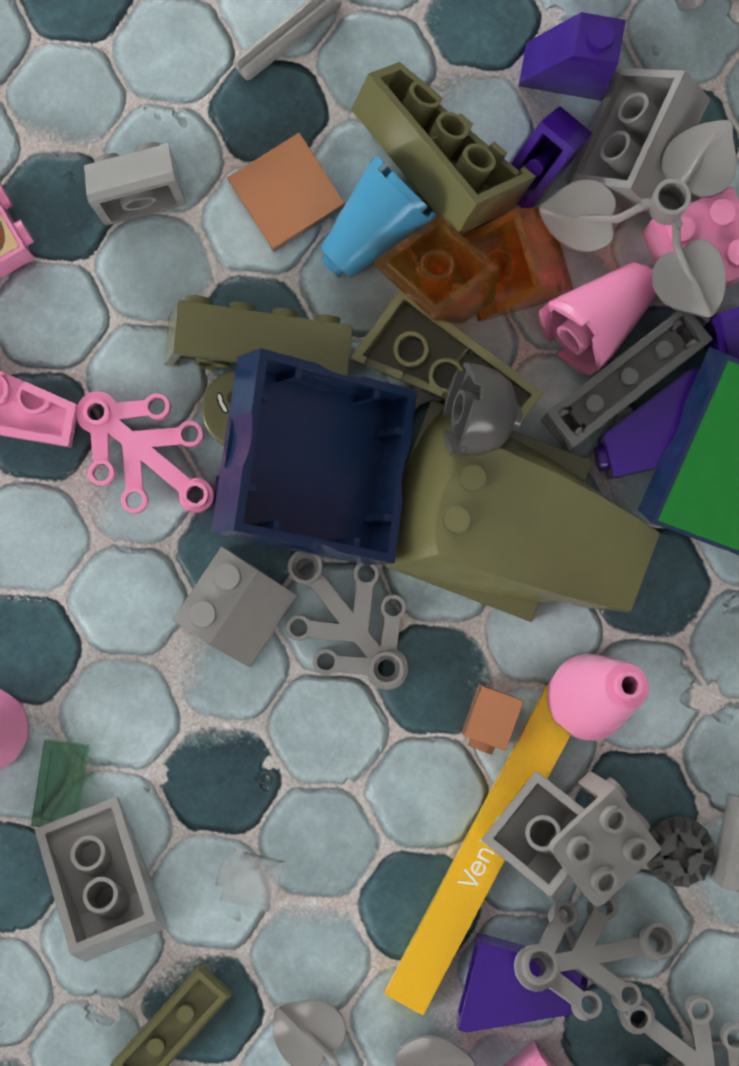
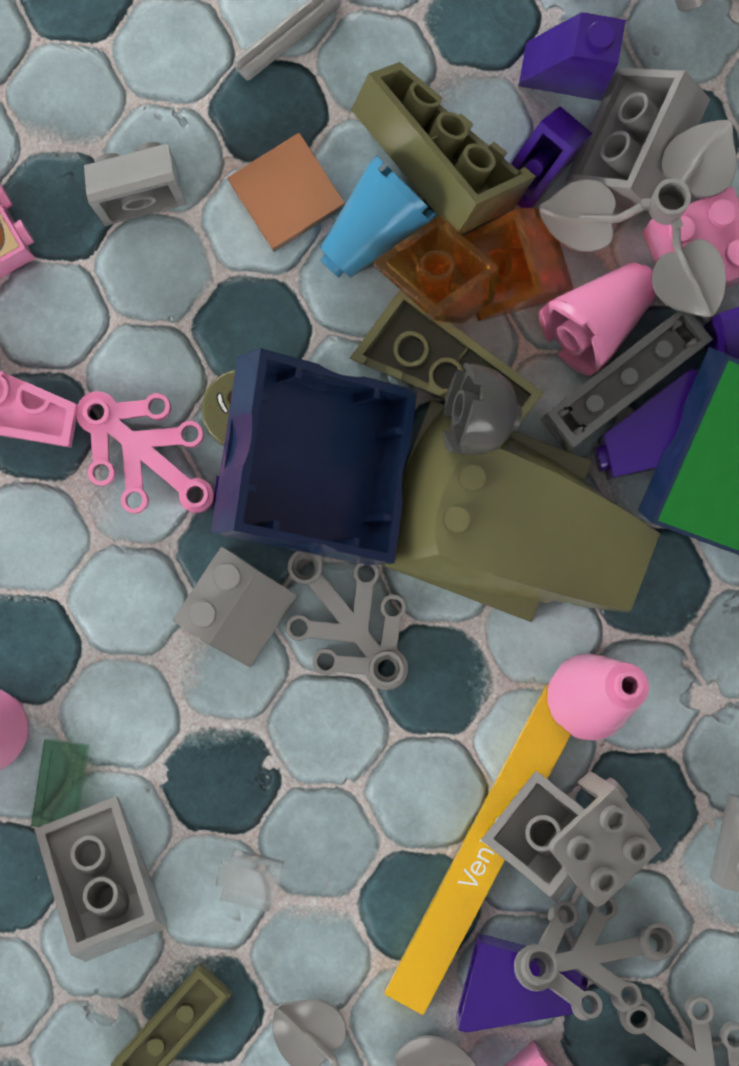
olive wedge [164,295,353,376] -> none
nougat brick [461,684,524,754] -> none
dark grey gear [647,817,716,888] -> none

